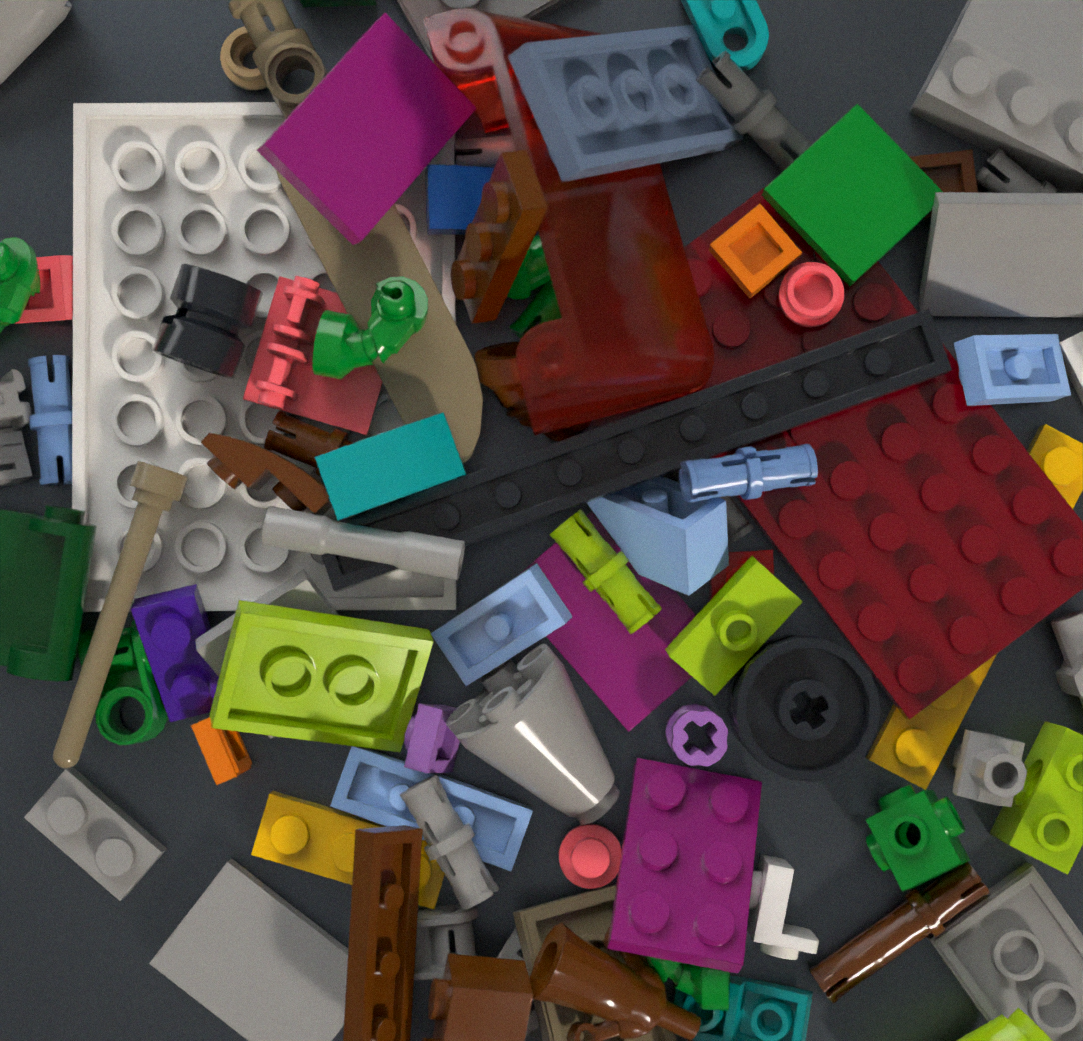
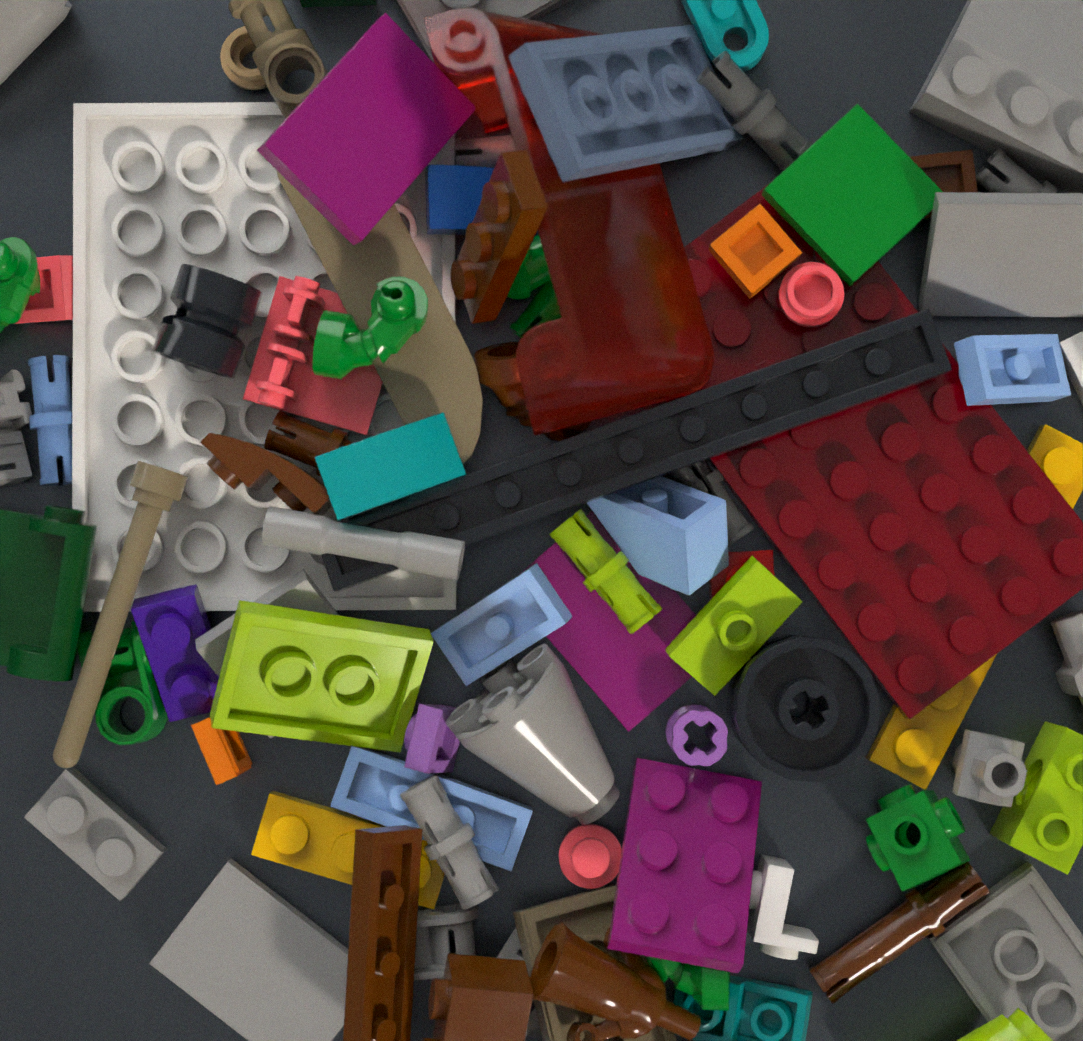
medium blue pin [679,443,818,503] -> none

